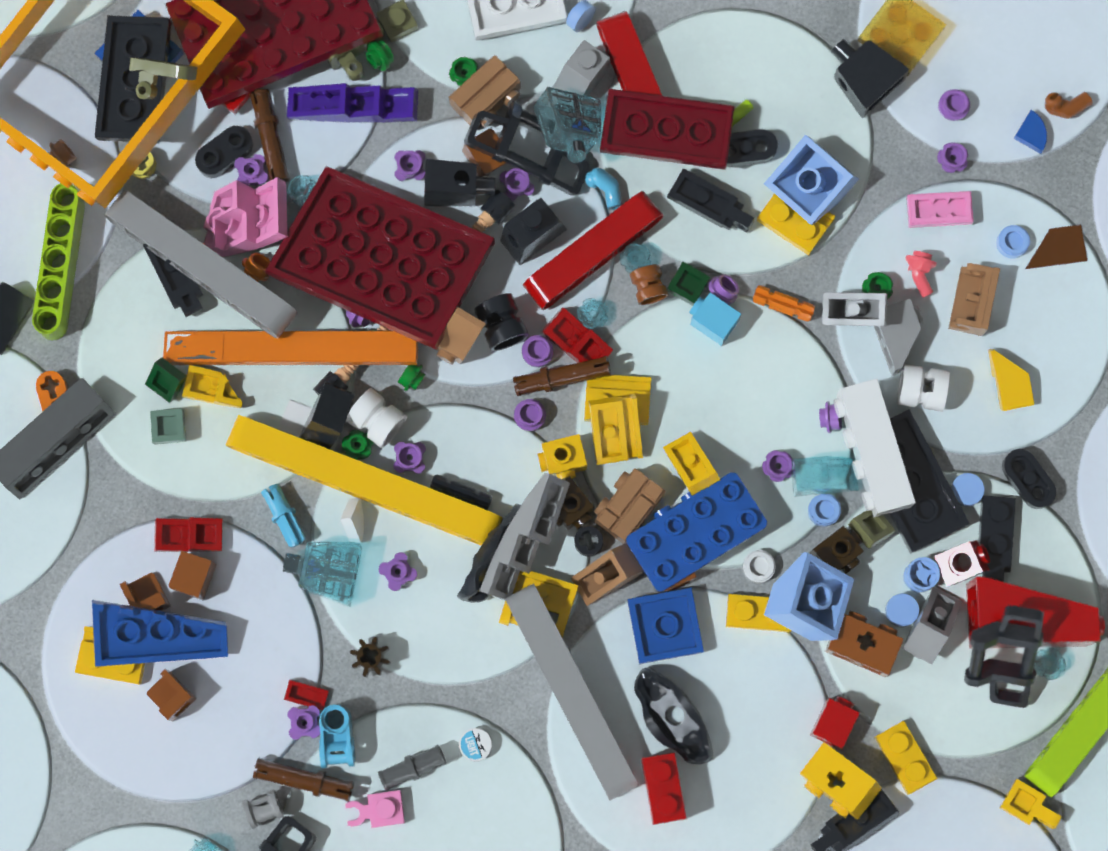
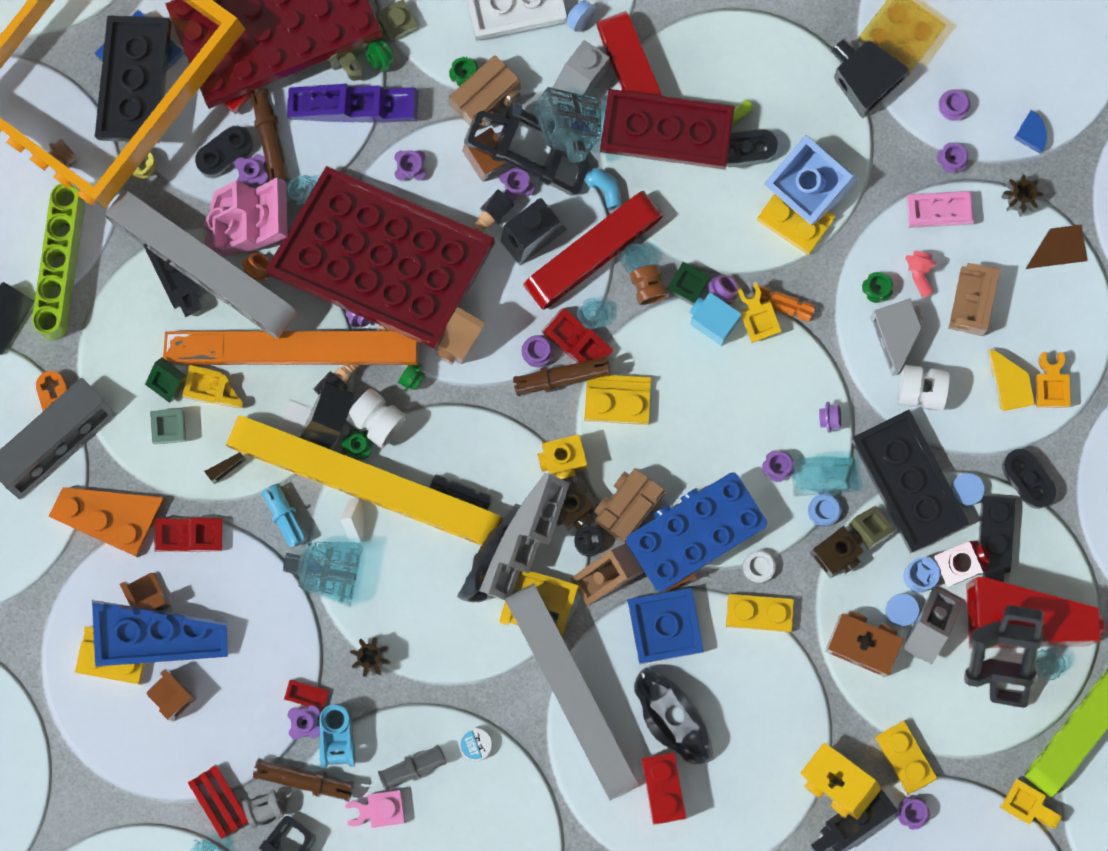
olive piece [129,57,197,99] -> none
dark orange panel [169,550,217,601] -> none
medium lavender plate [379,552,417,591] -> none
medium lavender plate [393,442,426,474] -> none
black torso [424,159,495,206] -> none
black wheel [474,293,529,351] -> none
medium lavender plate [514,399,546,431] -> none
yellow plate [589,394,643,465] -> none
yellow plate [663,431,720,496] -> none
black hinge [667,169,755,233] -> none
light blue slope [764,552,854,641] -> none
red brick [810,696,859,750] -> none
light grey slope [822,292,887,326] -> none
white brick [833,379,915,518] -> none
light blue tile [996,225,1030,259] -> none
dark orange arm [1045,92,1093,119] -> none
none -> orange wing [48,487,166,557]
none -> red tile [187,765,249,839]
none -> dark brown piece [204,452,246,484]
none -> yellow plate [737,281,782,343]
none -> medium lavender plate [897,796,930,830]
none -> dark brown gear [1001,174,1043,217]
none -> light orange plate [1035,352,1071,408]

